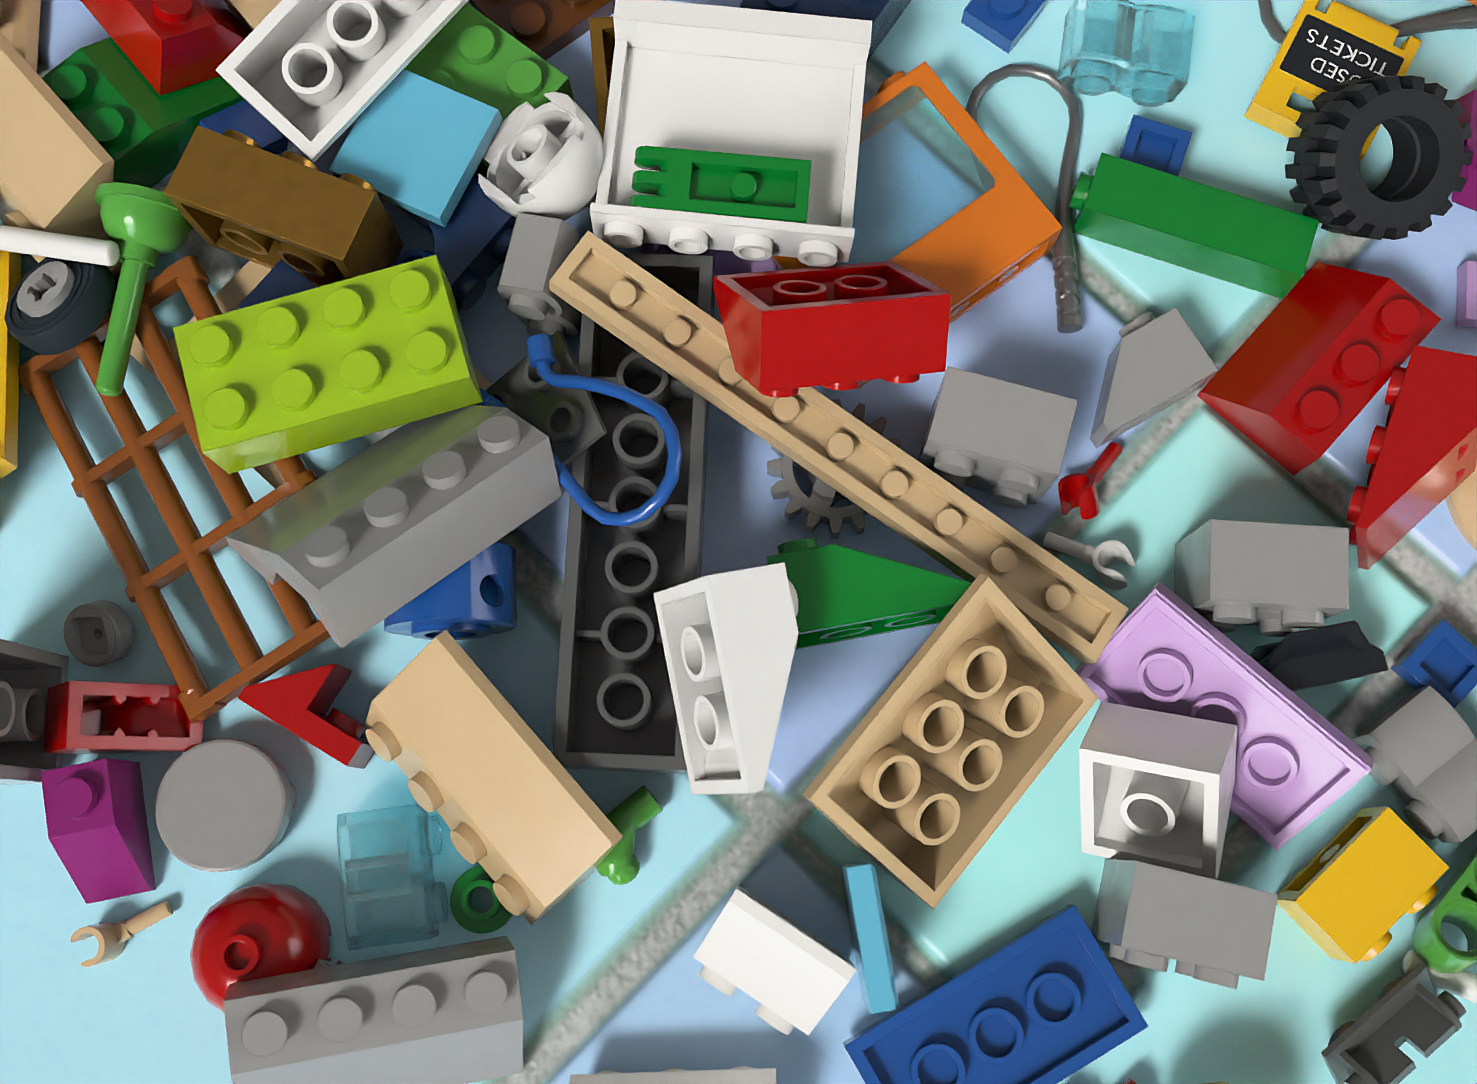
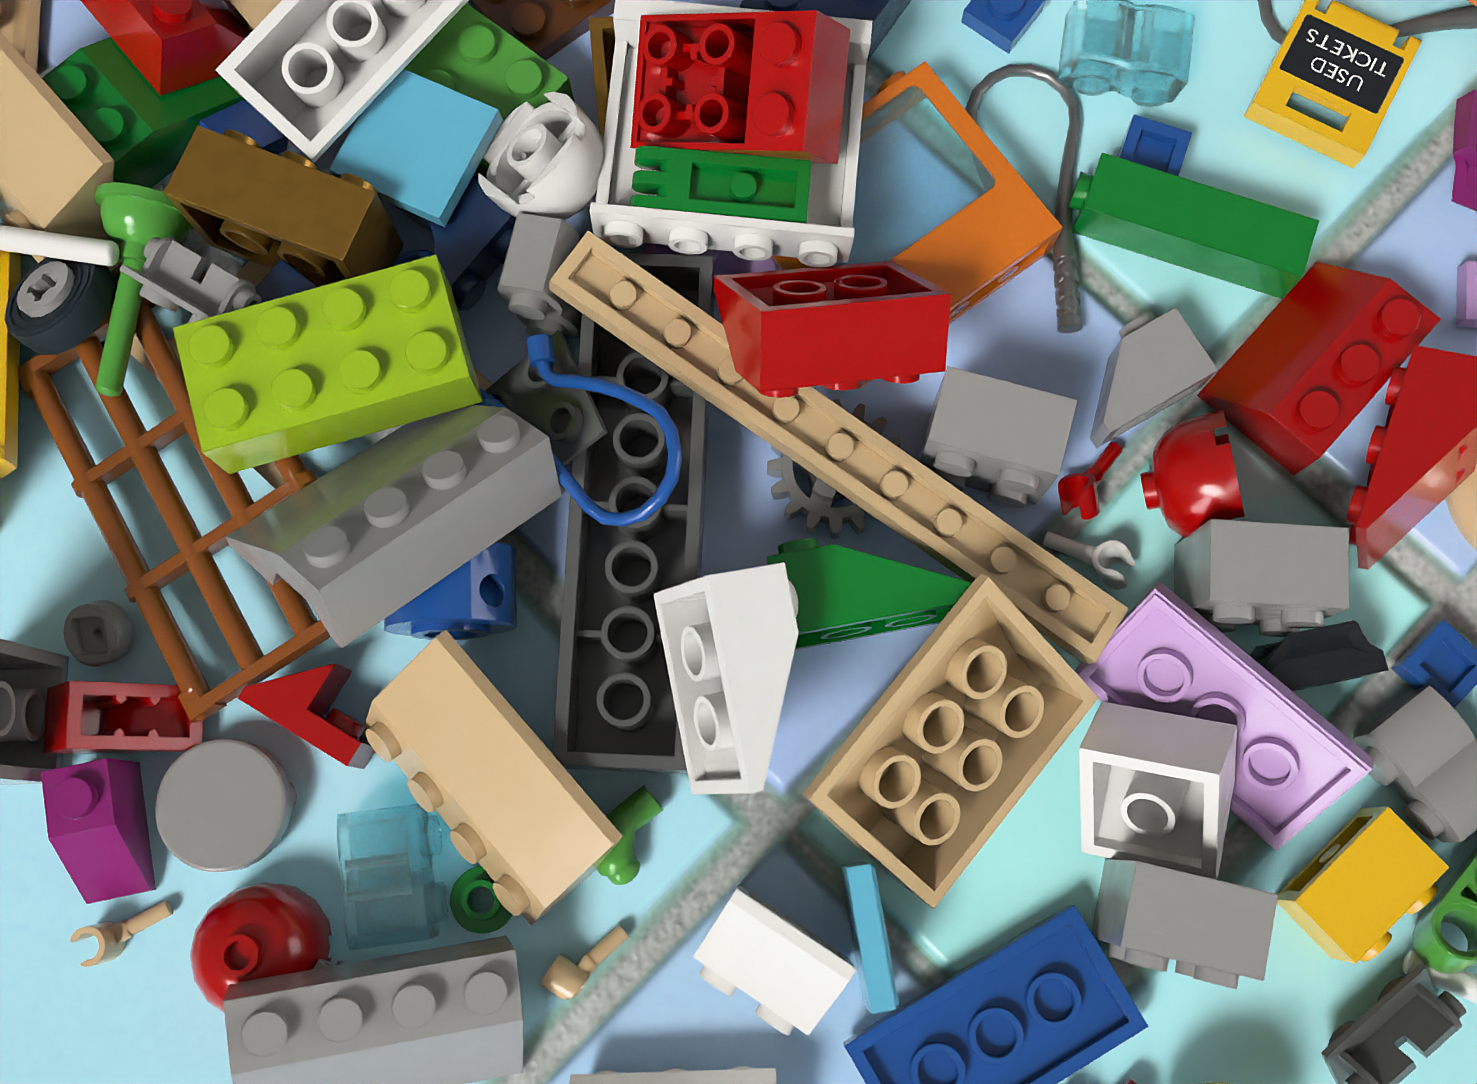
black tyre [1285,75,1473,240] -> none
none -> light grey hinge [119,236,261,323]
none -> tan hand [541,925,629,1000]
none -> red slope [630,10,850,164]
none -> red cylinder [1140,411,1245,538]

